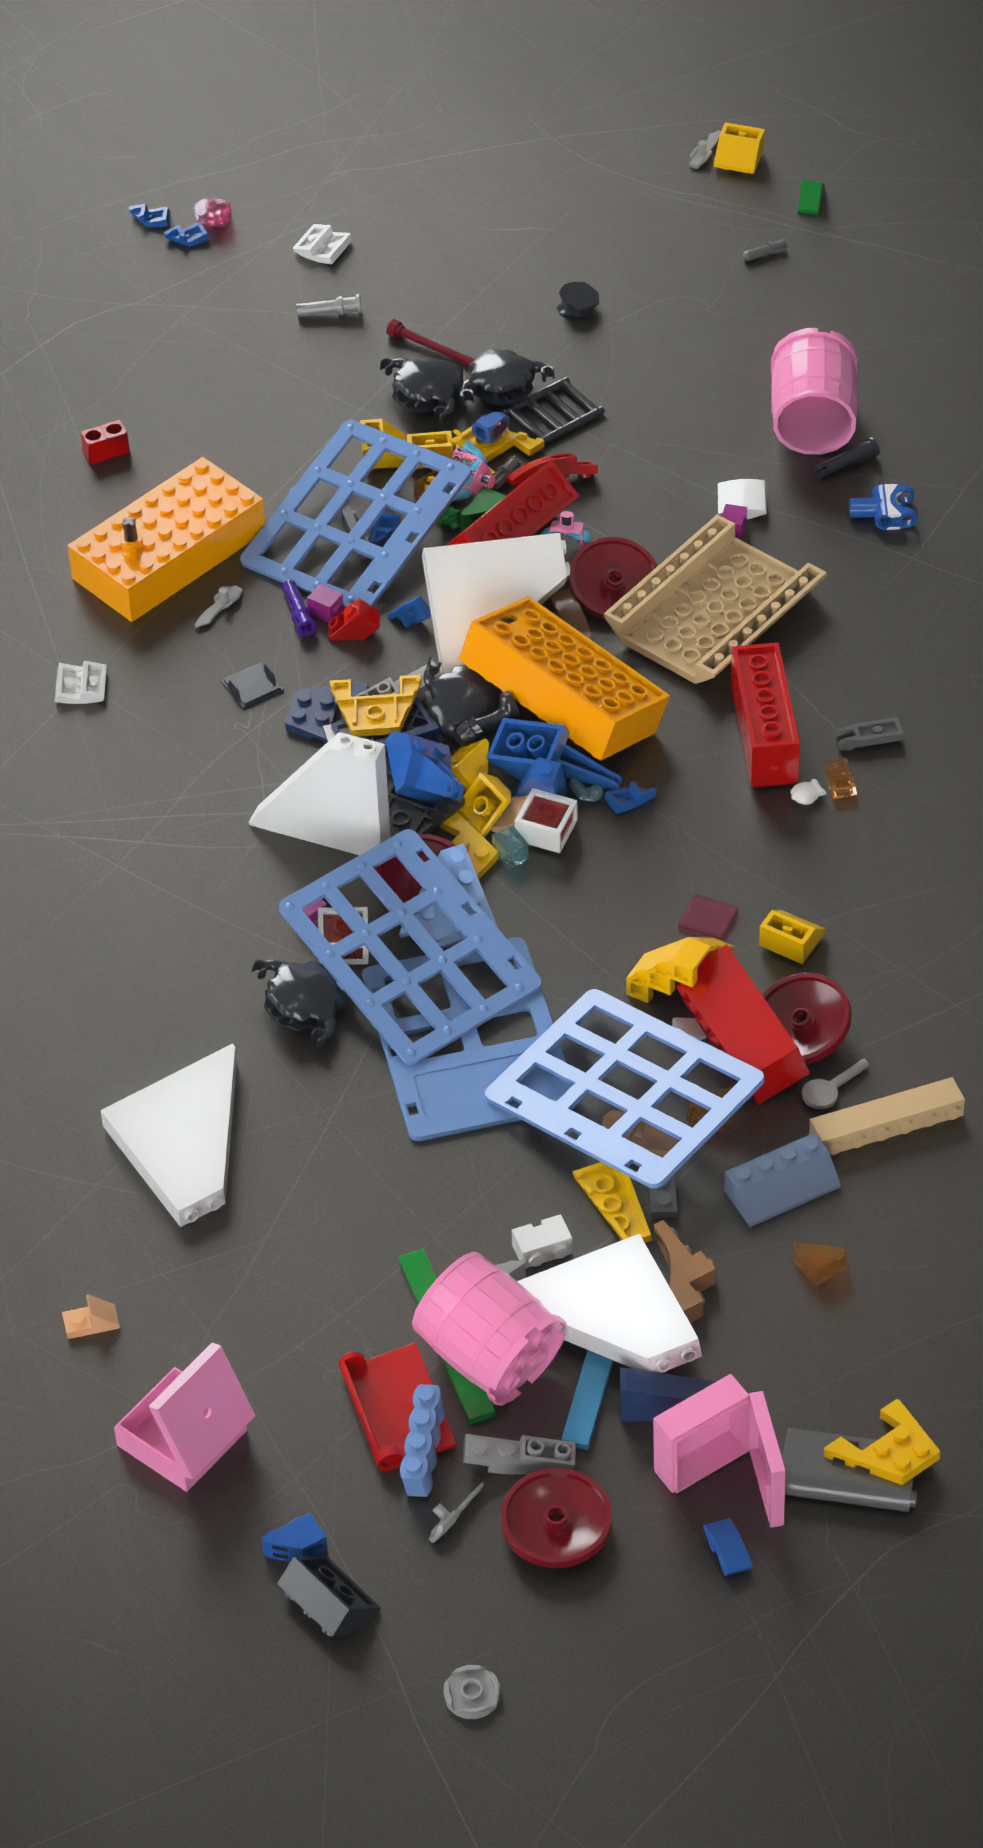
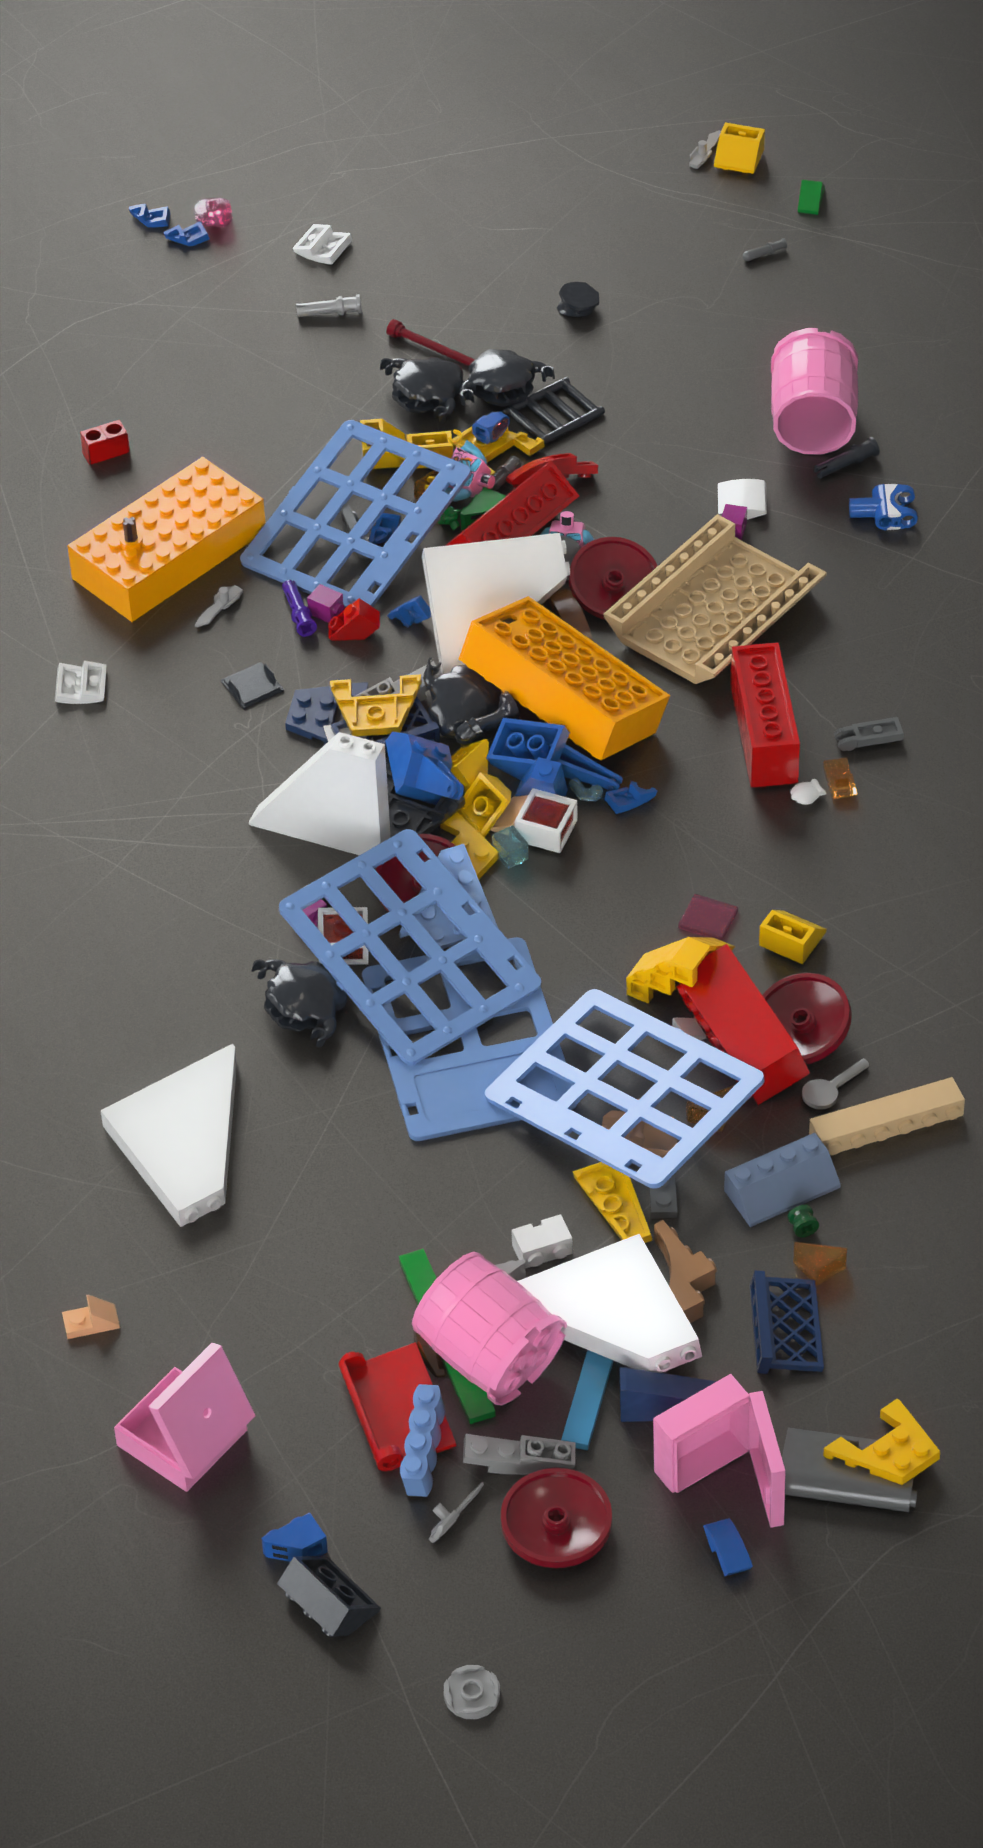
none -> dark brown slope [413,1330,445,1378]
none -> dark blue fence [749,1270,824,1374]
none -> dark green wheel [788,1205,819,1237]

